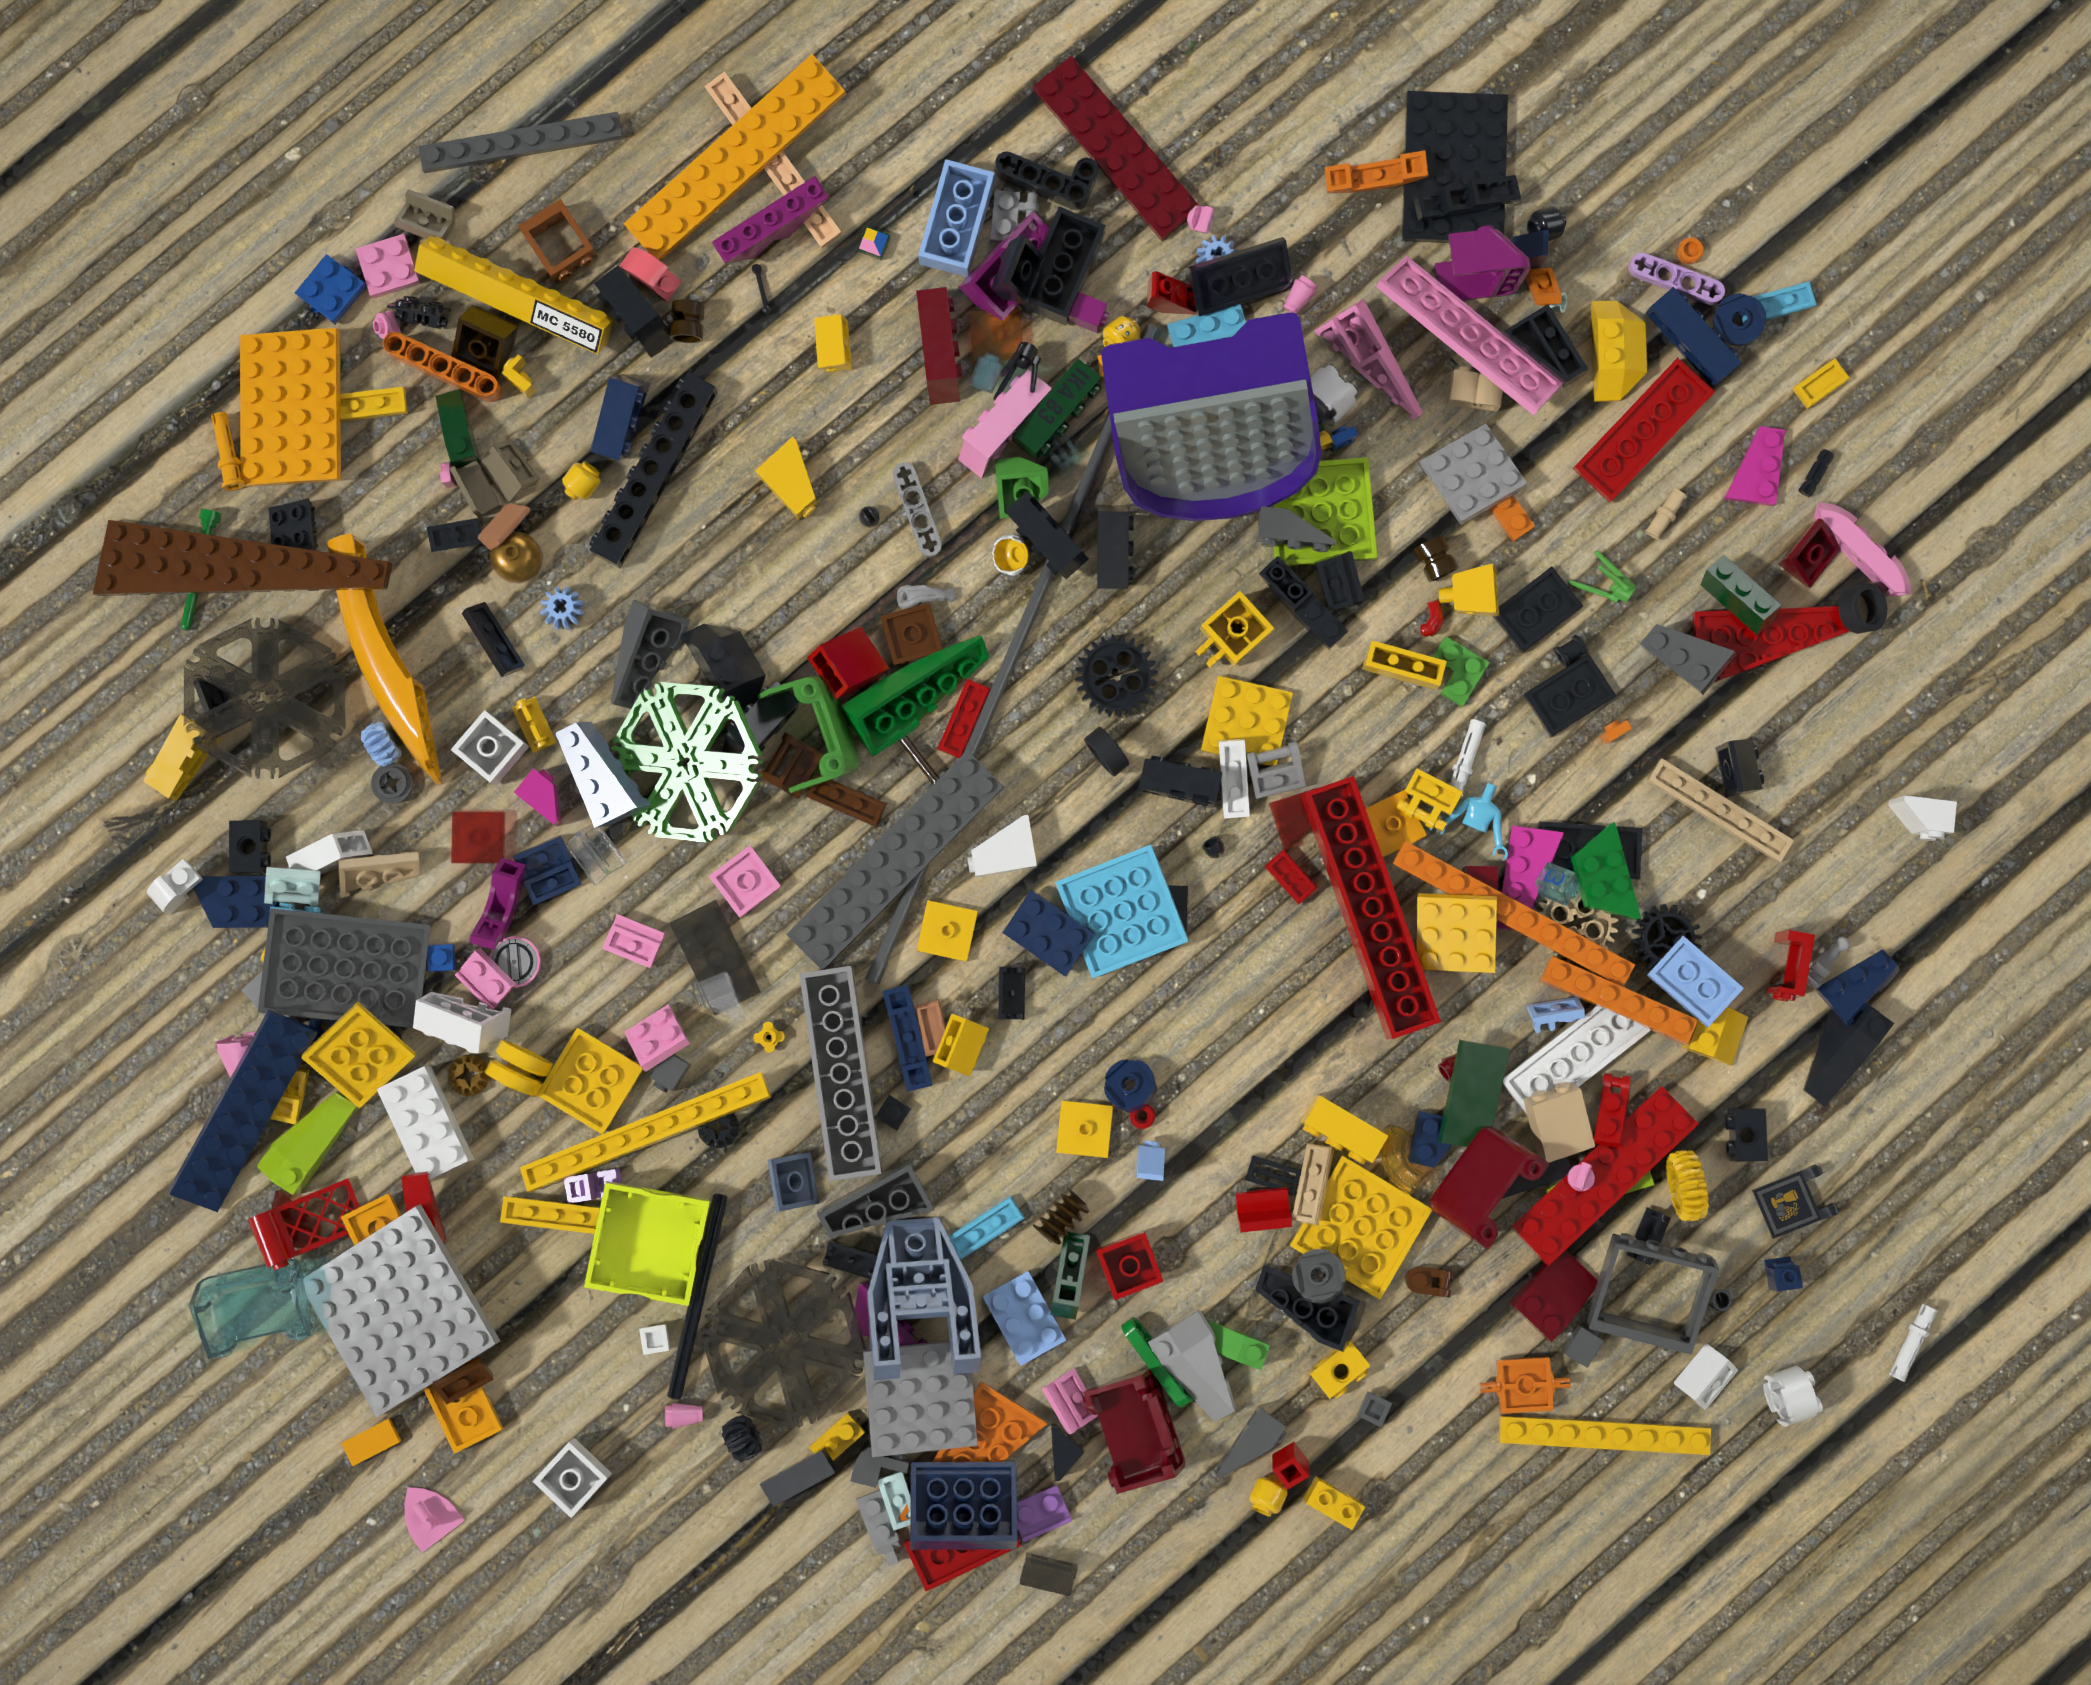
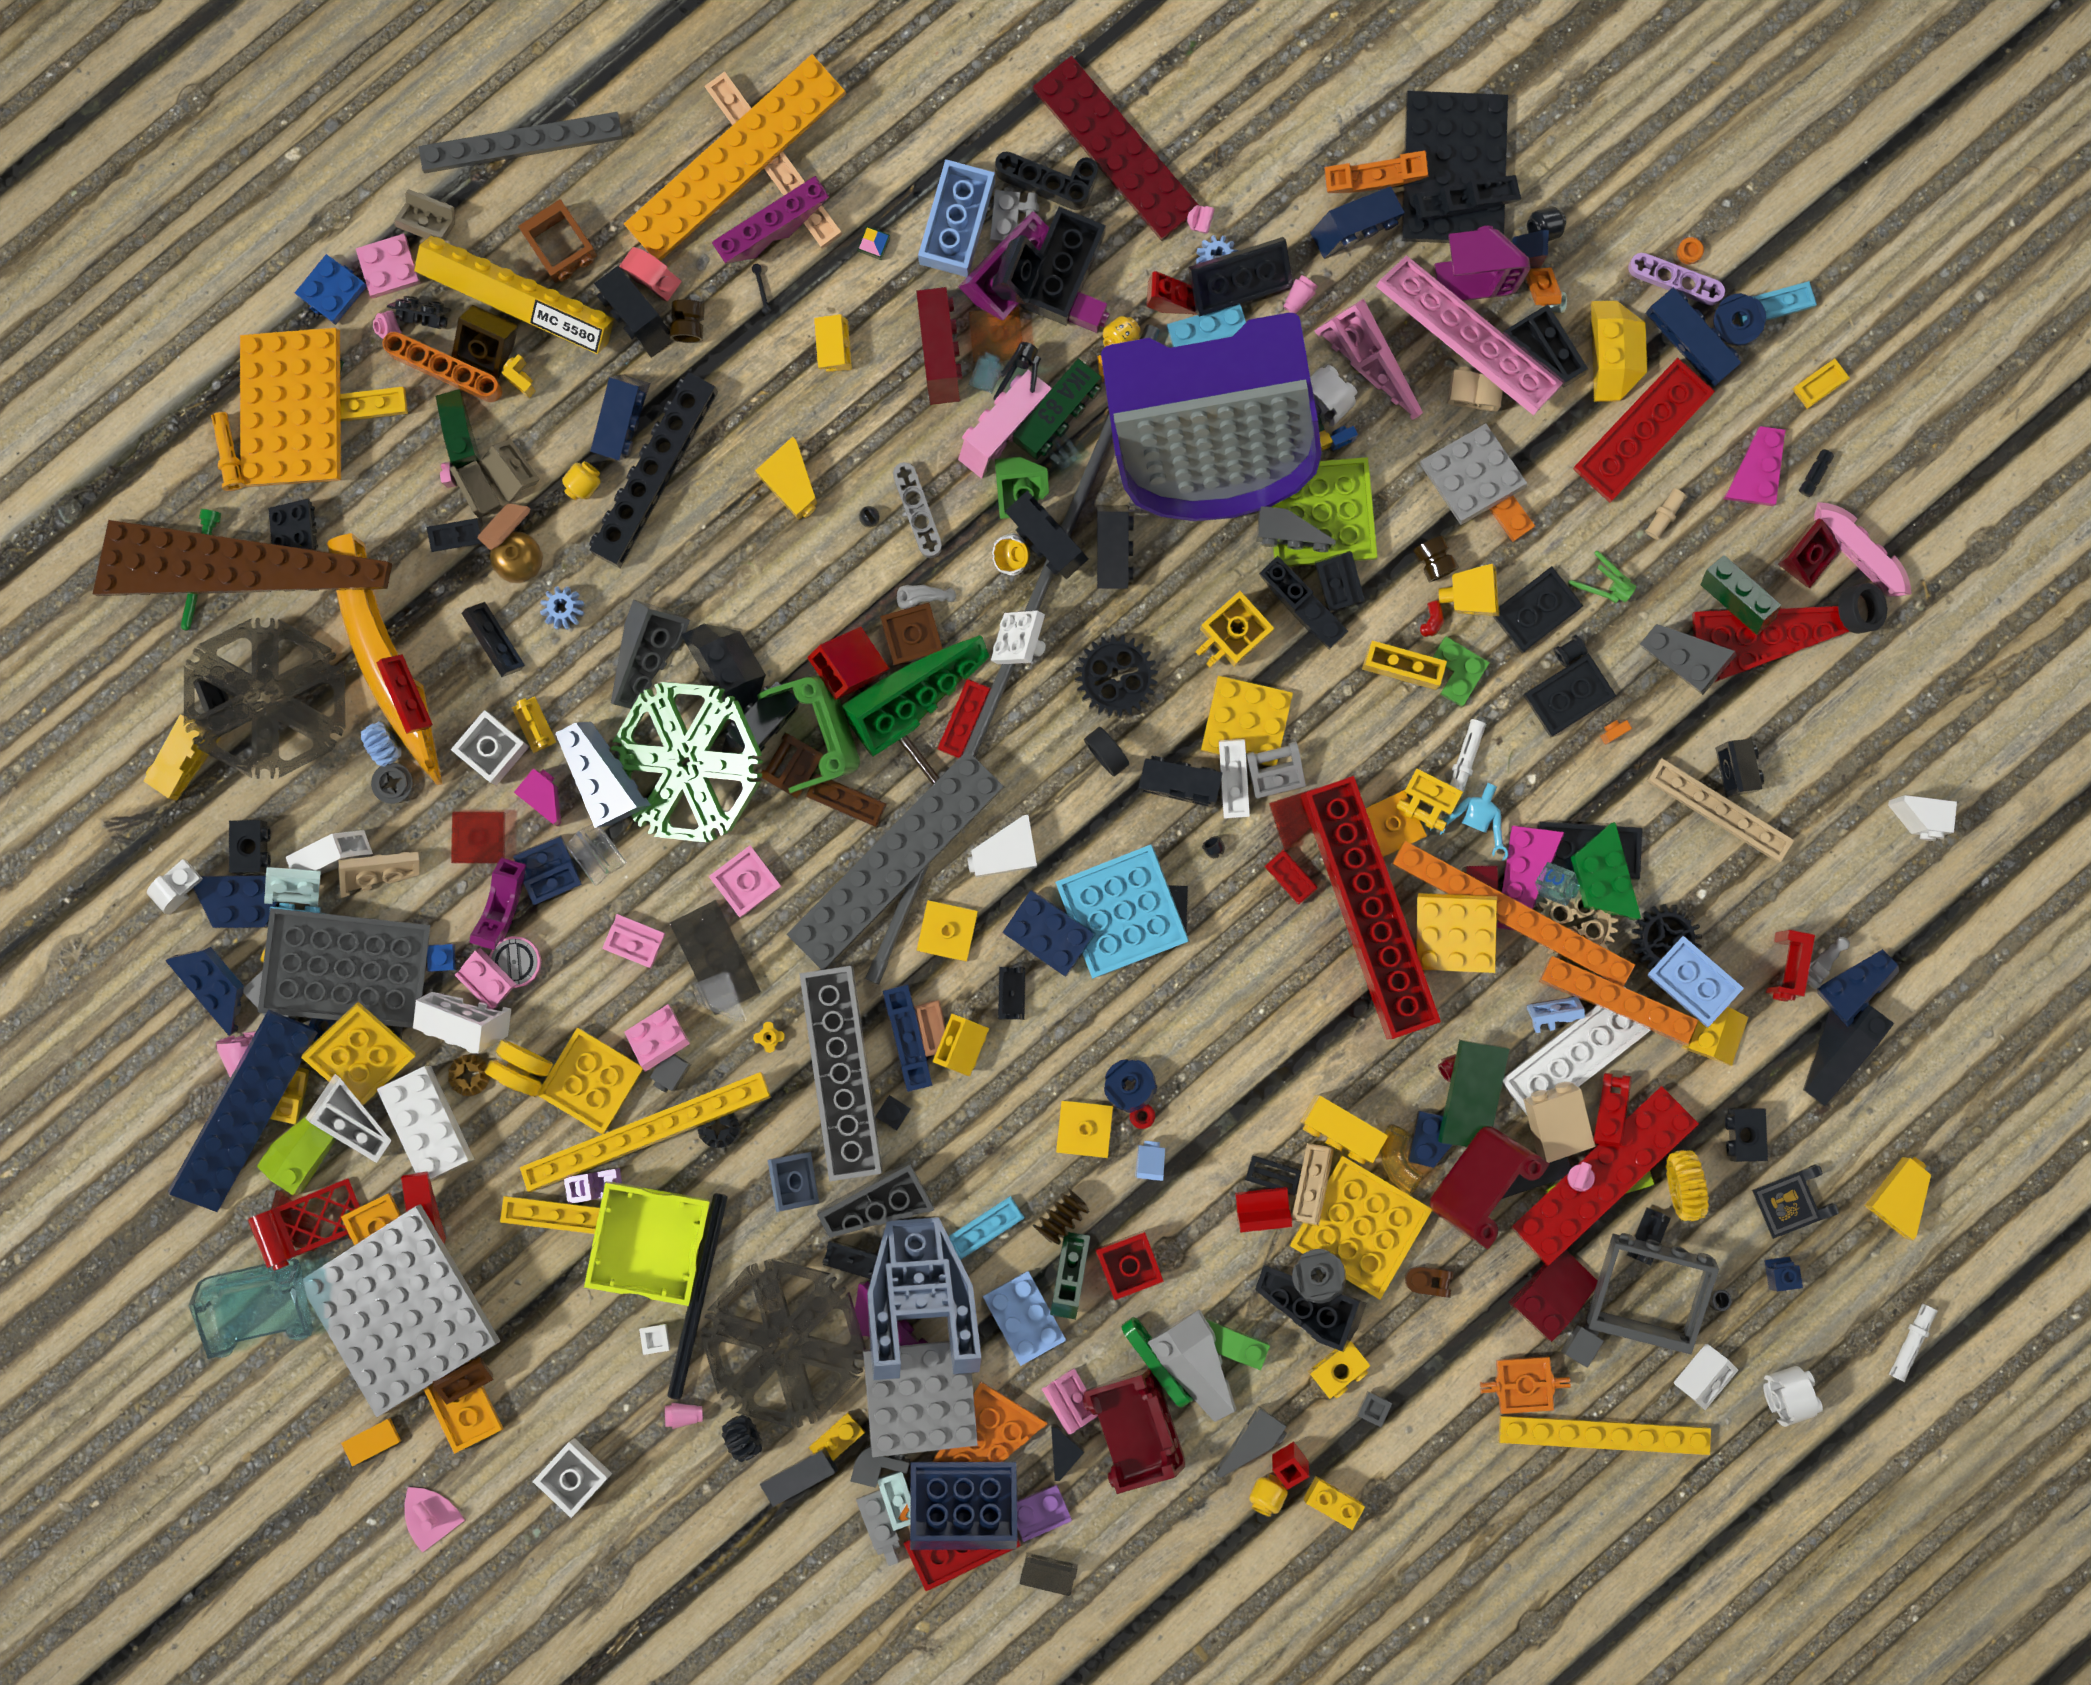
none -> dark blue wing [166,947,244,1036]
none -> white wedge [306,1074,391,1163]
none -> red plate [376,654,433,734]
none -> white plate [991,611,1046,664]
none -> dark blue wedge [1310,186,1405,259]
none -> yellow slope [1864,1157,1931,1240]

